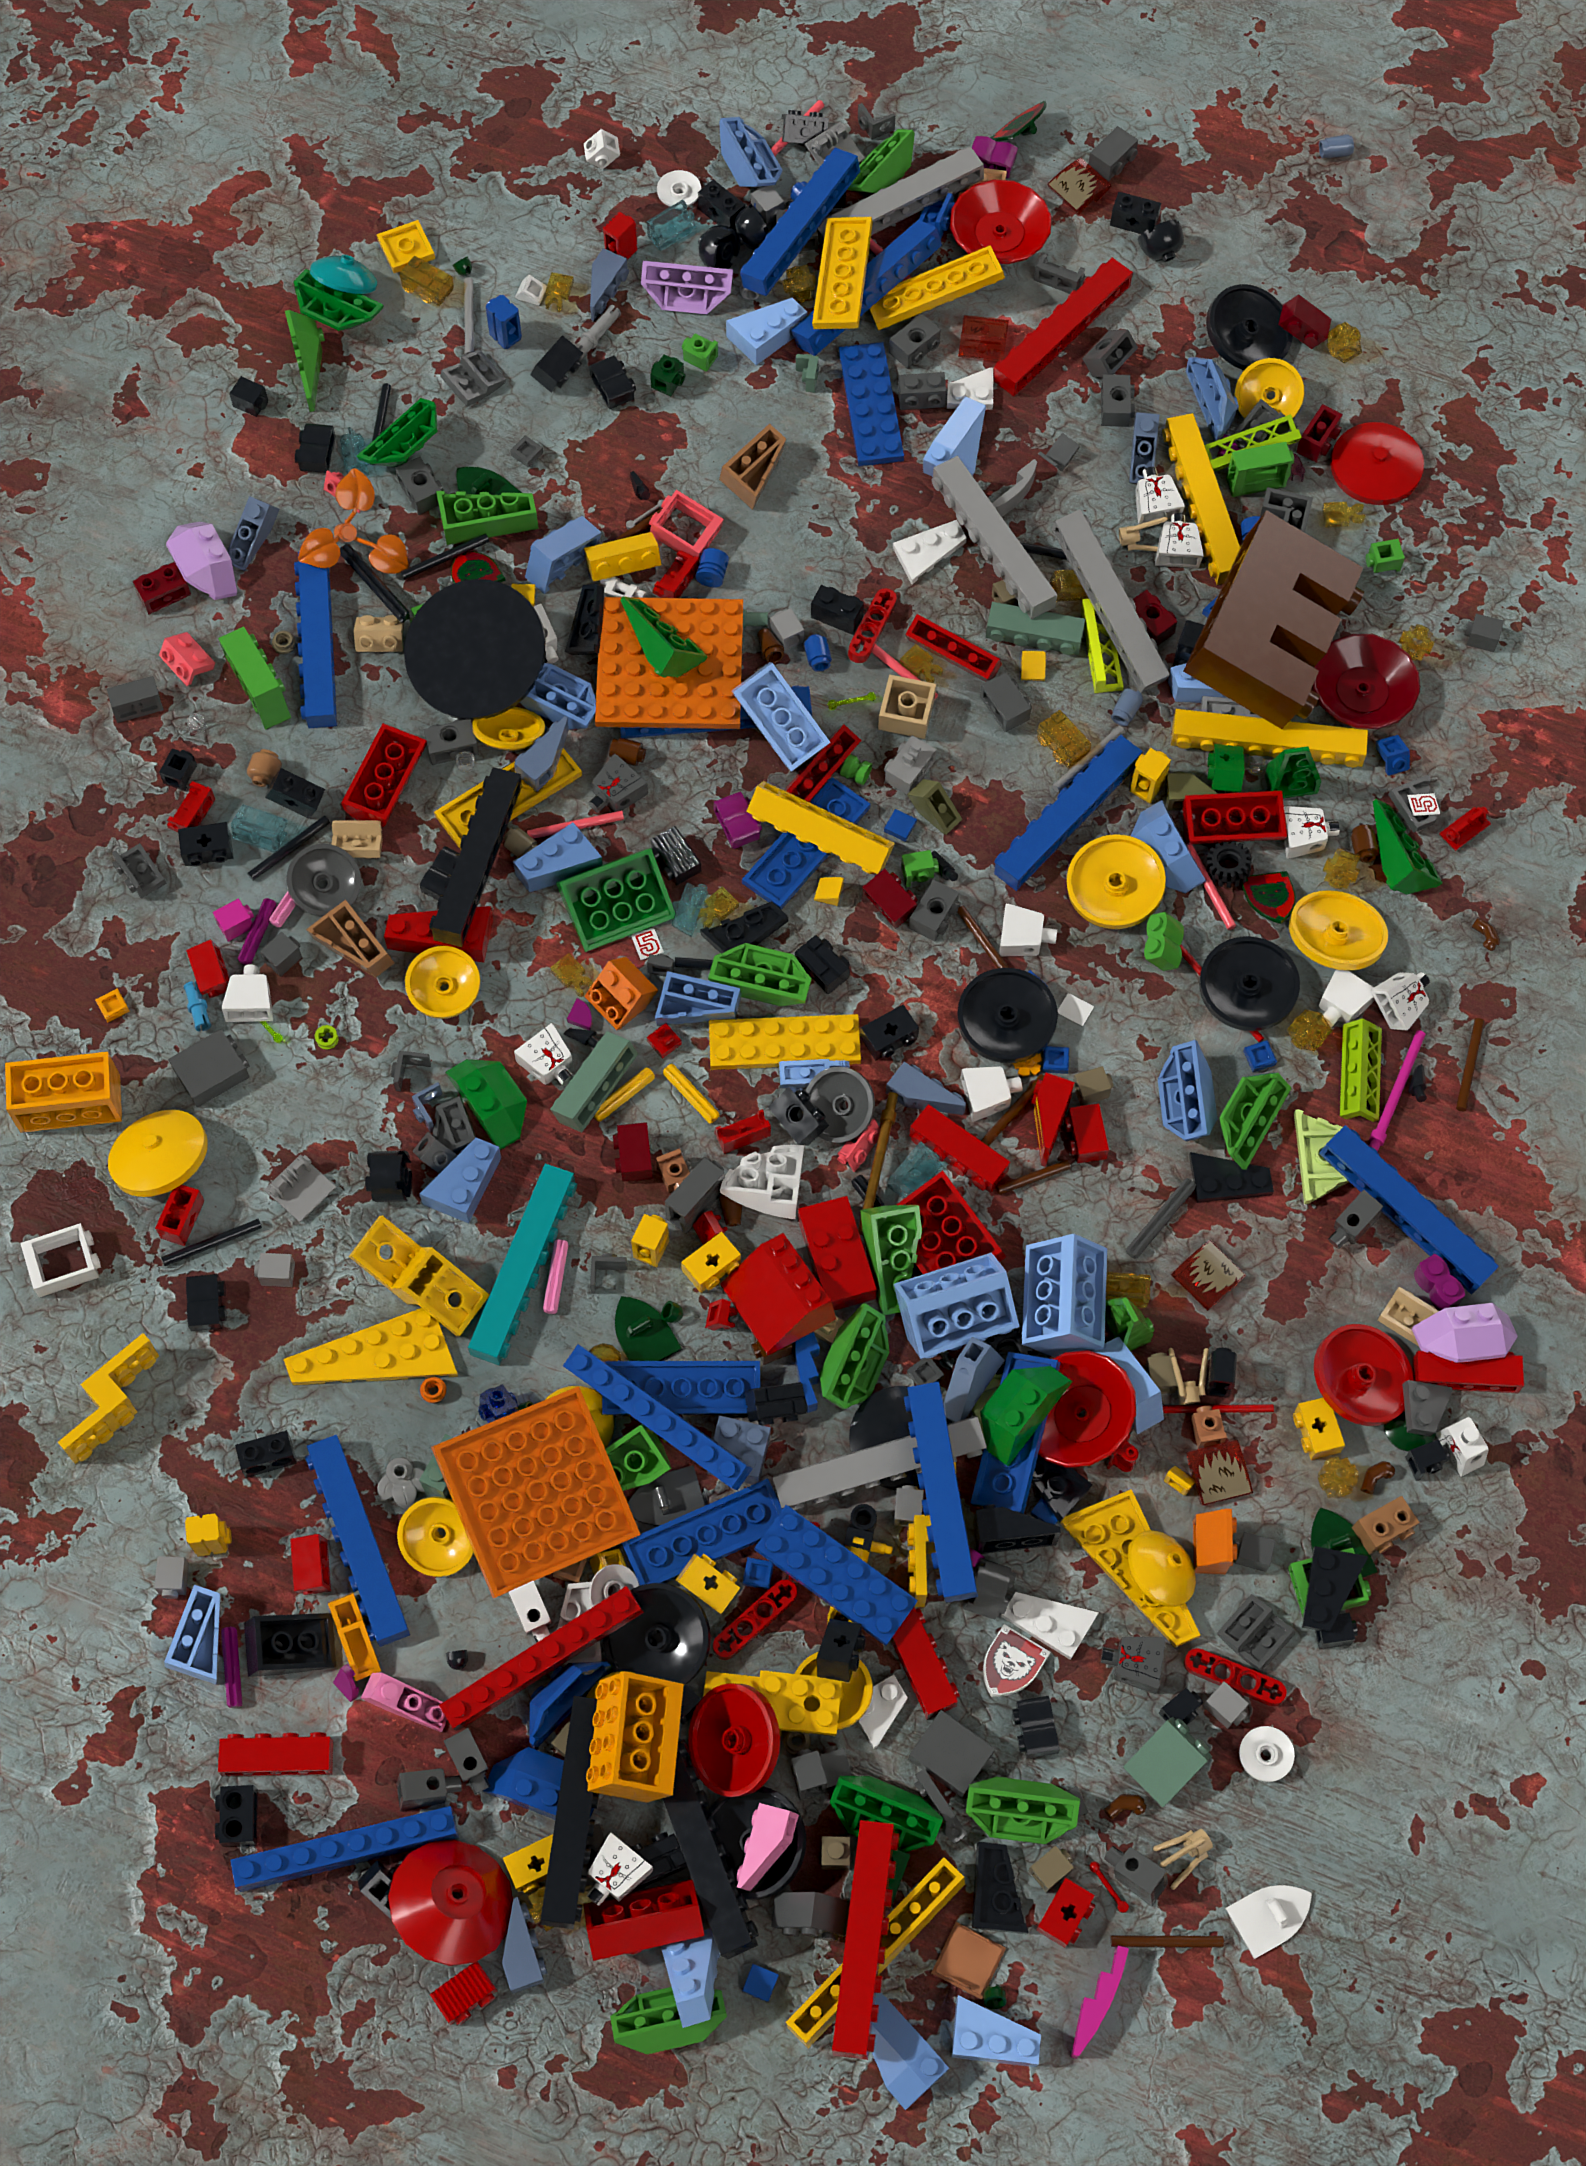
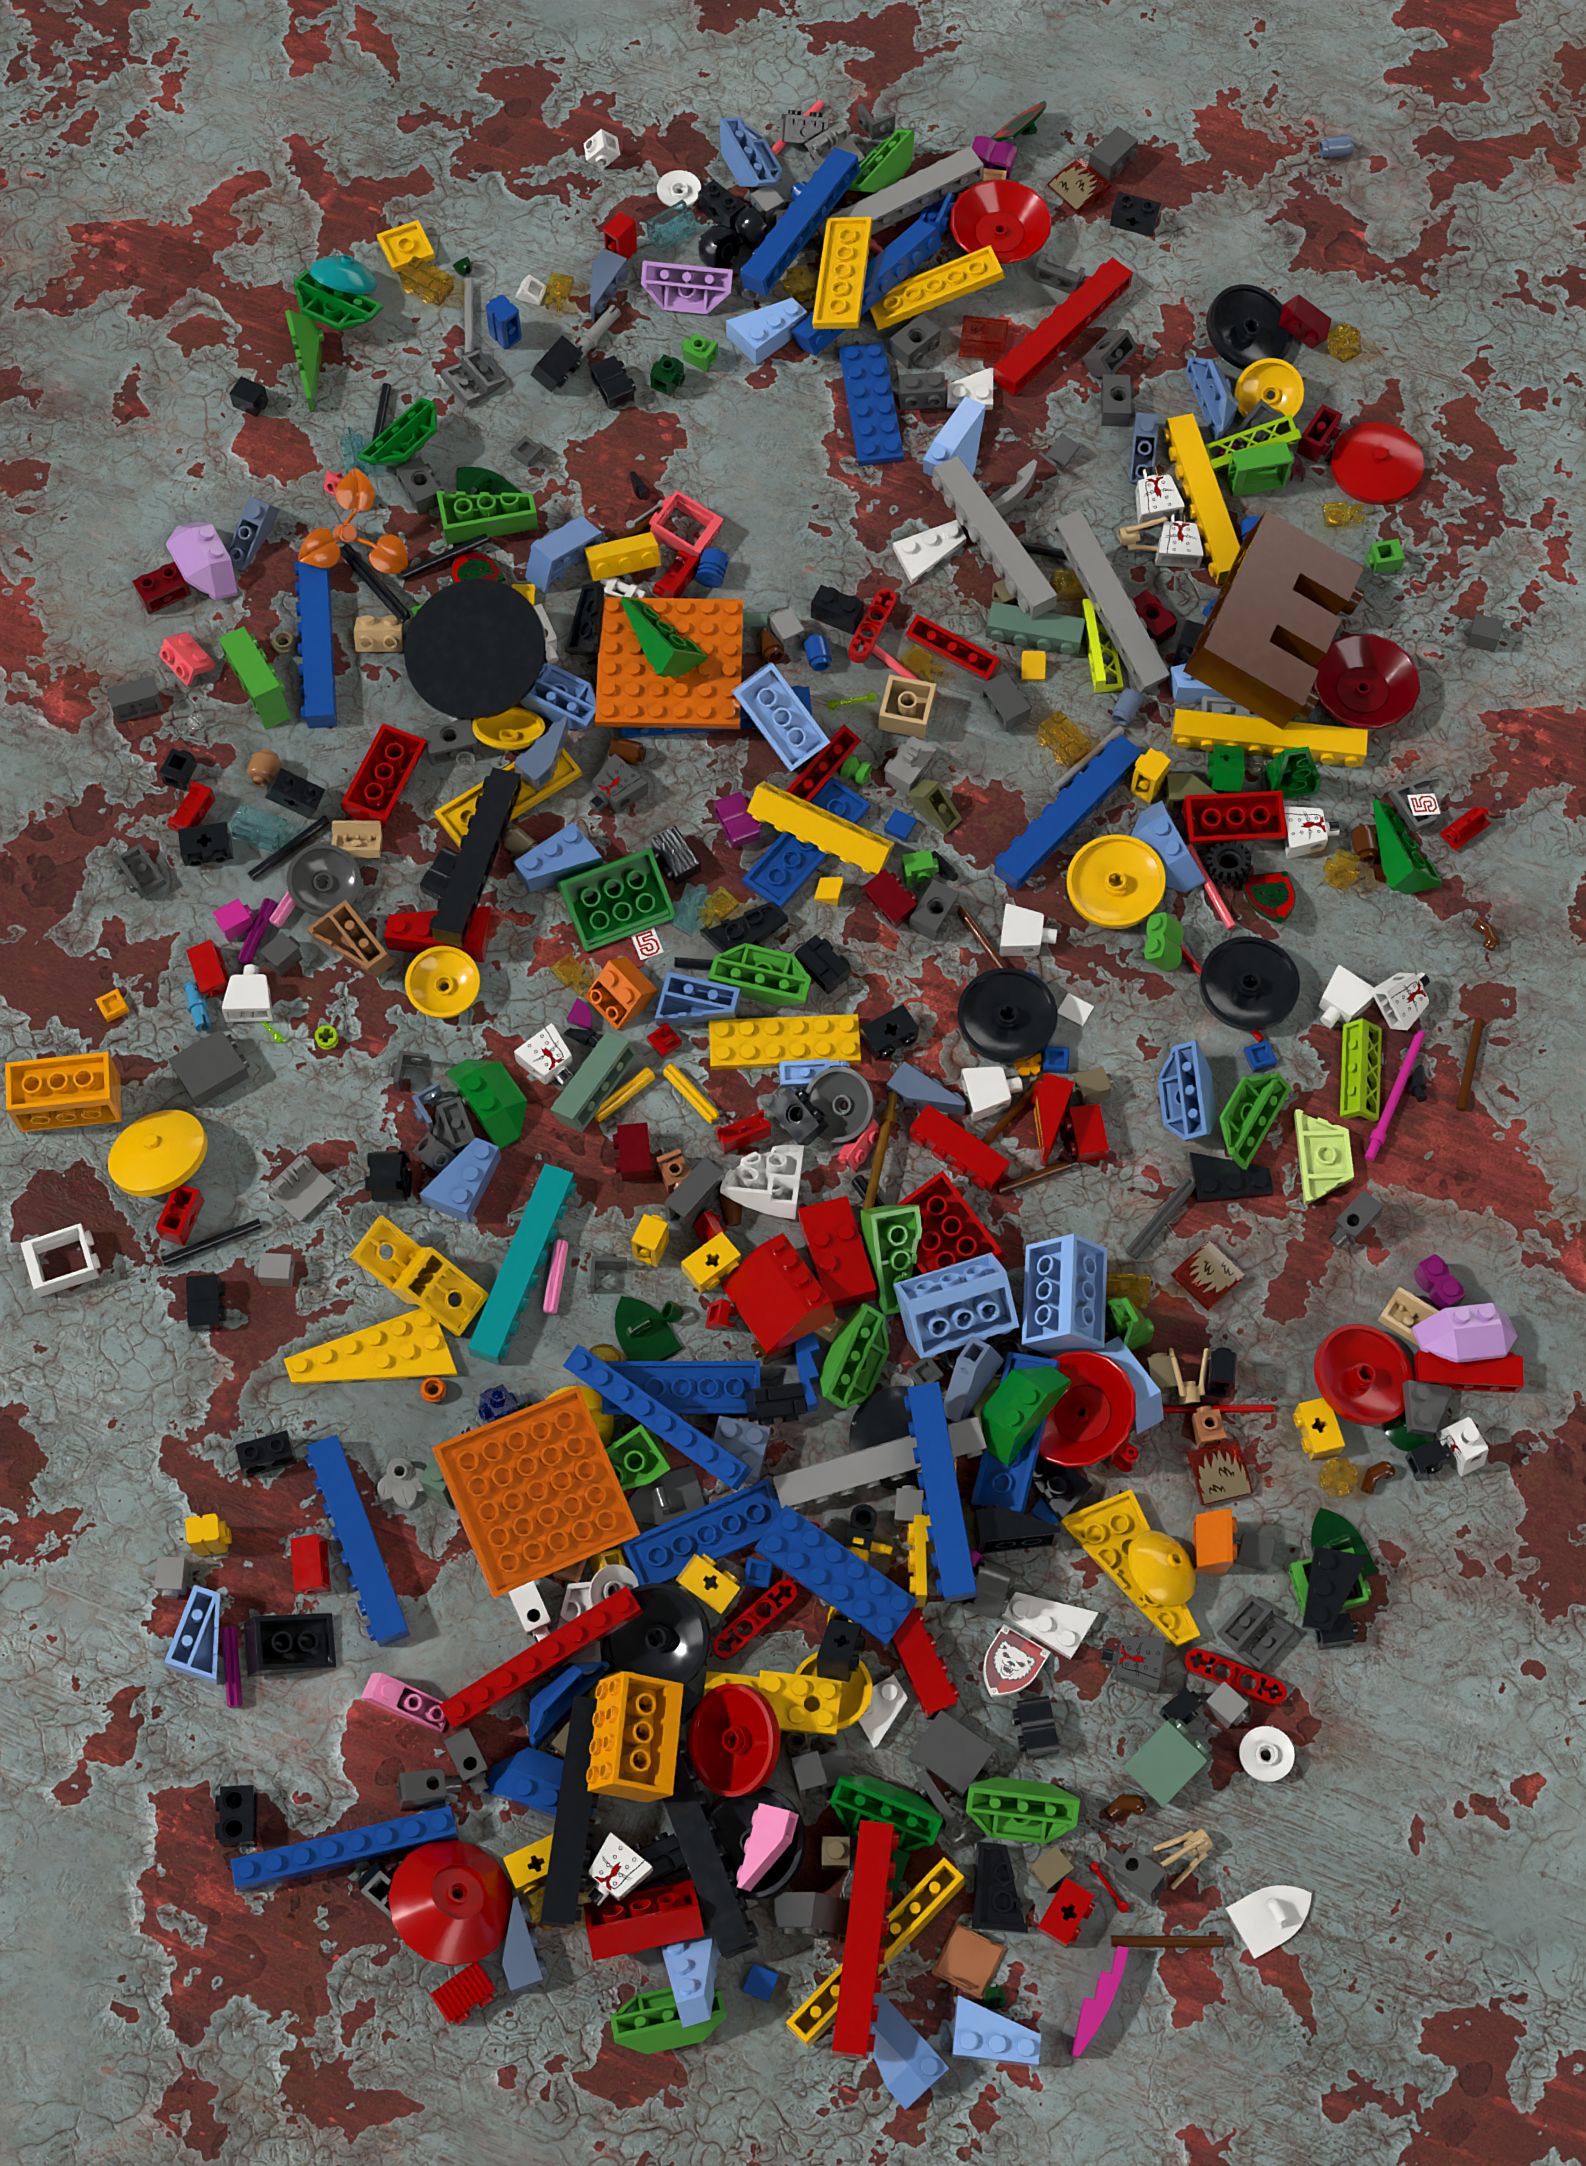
yellow bracket [58,1333,159,1464] -> none
red brick [218,1732,334,1777] -> none
black brick [295,423,336,473] -> none
light orange slope [328,1592,381,1681] -> none
magenta tile [333,1663,359,1702] -> none
yellow dish [397,1496,474,1577] -> none
black hinge [446,1650,468,1670] -> none
coral bar [527,810,624,839] -> none
dark grey plate [647,954,674,977] -> none
medium nougat wedge [719,423,786,510] -> none
sand green bracket [796,354,819,393] -> none
clear light blue hinge [888,1141,942,1199] -> none
black cylinder [1138,219,1184,262] -> none
yellow slope [1164,1466,1196,1496] -> none
dark grey brick [1260,487,1313,533] -> none
clear yellow brick [1287,1009,1333,1051] -> none
yellow dish [1289,890,1388,970] -> none
blue brick [1319,1125,1499,1295] -> none
medium nougat brick [1352,1496,1420,1555] -> none
blue bracket [1375,735,1410,775] -> none
clear yellow brick [1398,624,1435,661] -> none

